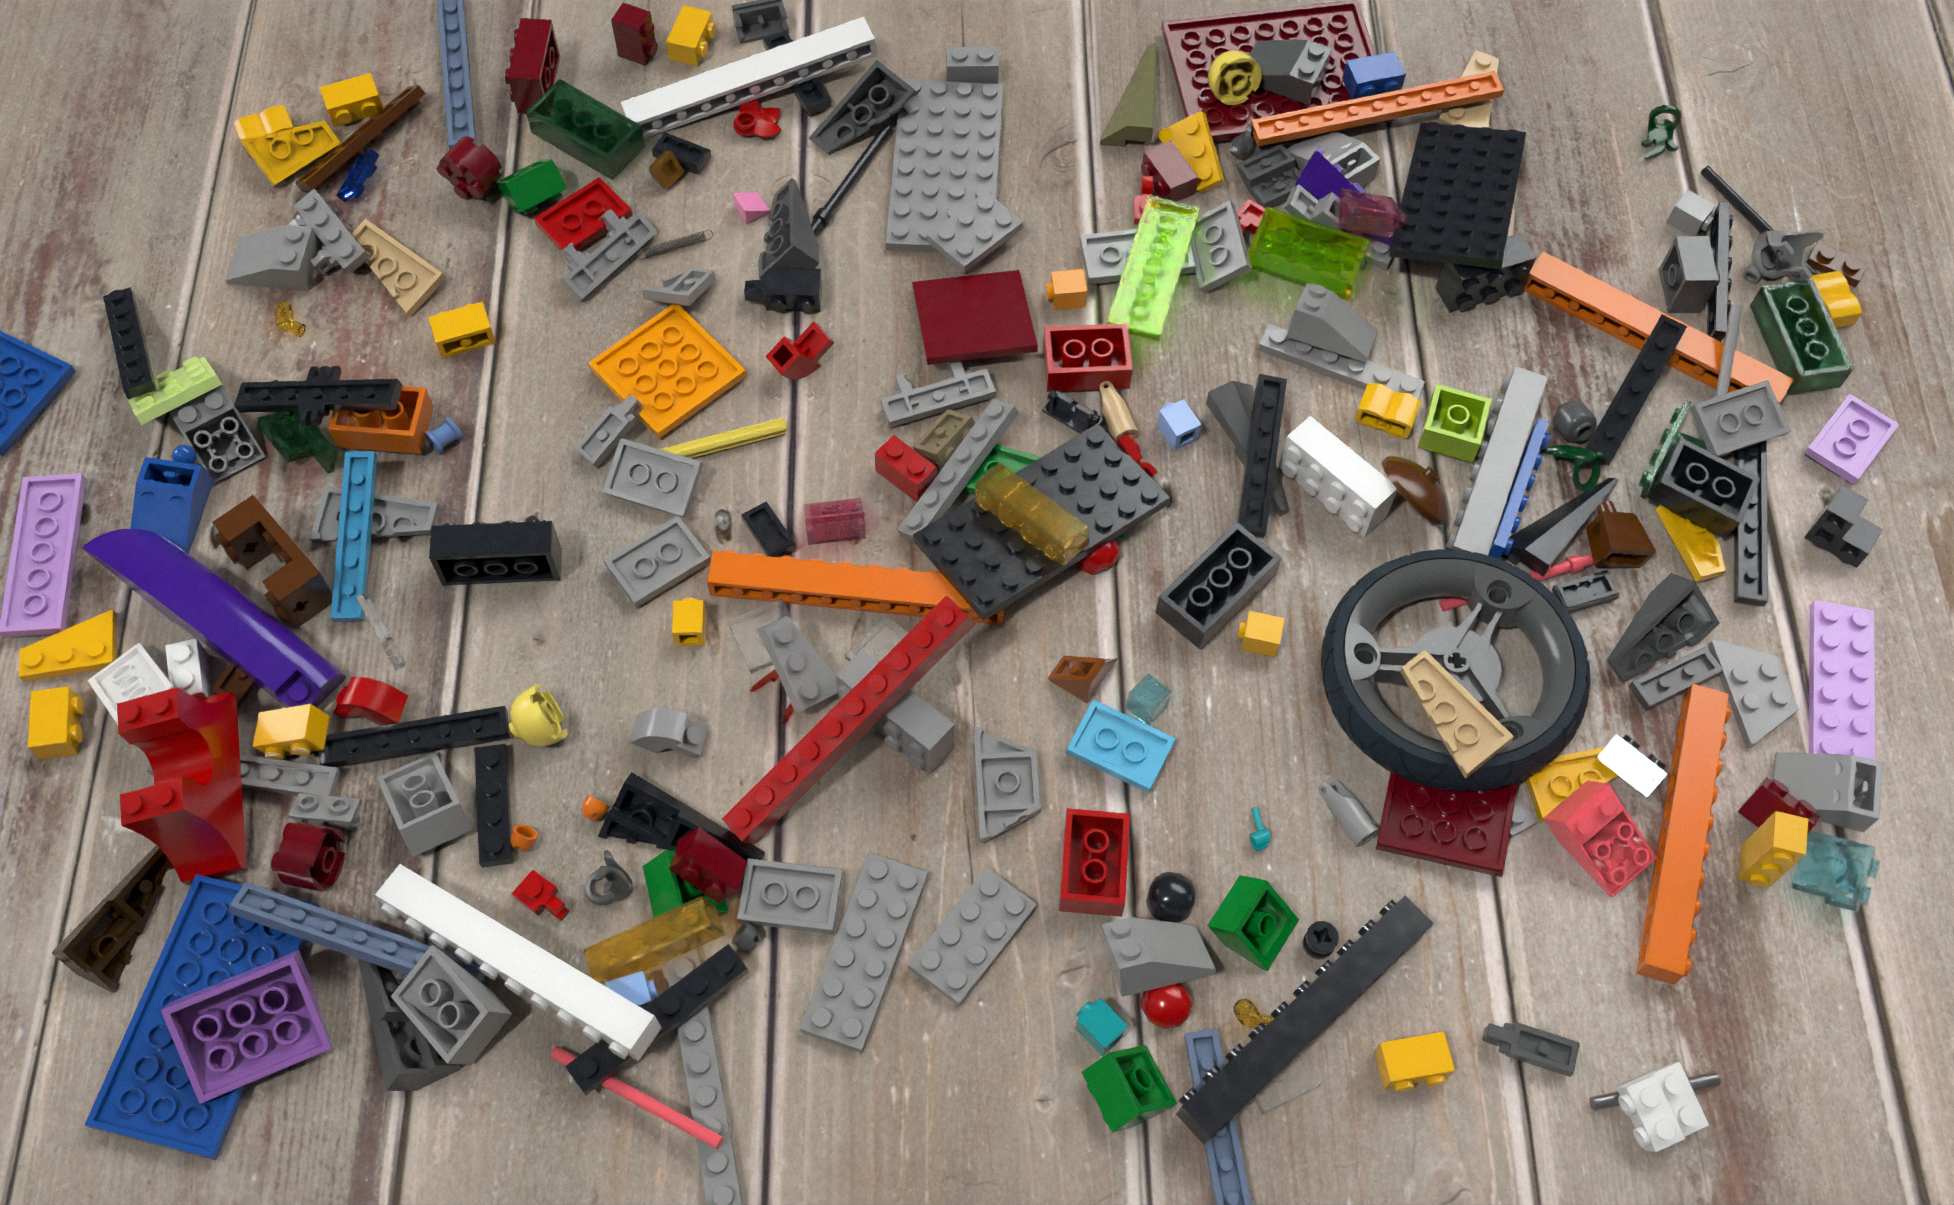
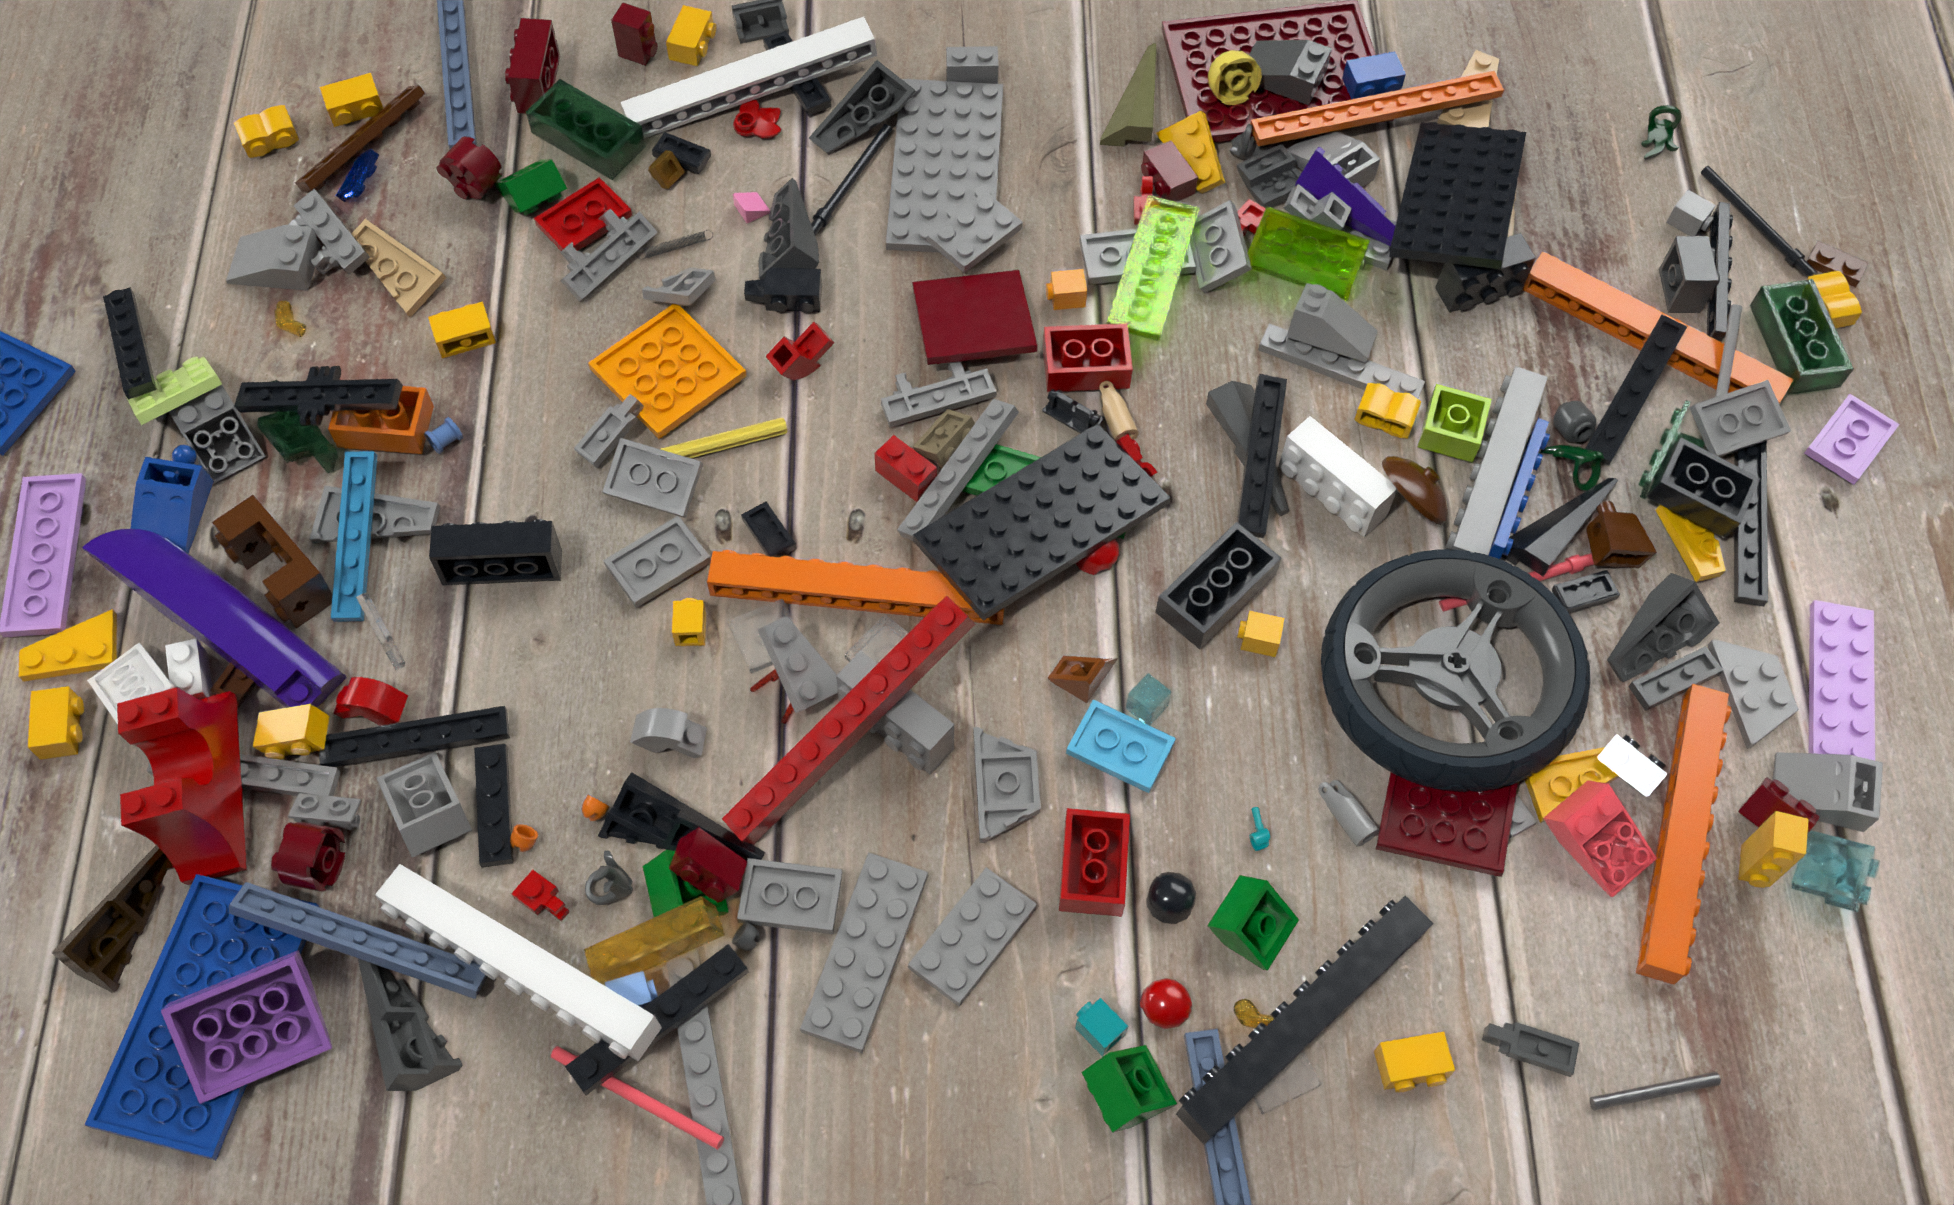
yellow wing [240,120,341,187] -> none
light grey slope [391,946,512,1065] -> none
light yellow cylinder [509,684,568,747] -> none
clear pink slope [803,498,866,545] -> none
clear yellow brick [976,462,1089,566] -> none
light grey slope [1101,917,1216,997] -> none
light blue brick [1157,399,1201,451] -> none
black wheel [1302,921,1339,960] -> none
clear pink slope [1339,188,1407,237] -> none
tan wing [1401,649,1514,779] -> none
white plate [1616,1062,1709,1152] -> none
light grey piece [1743,230,1824,284] -> none
brick [1804,485,1883,568] -> none

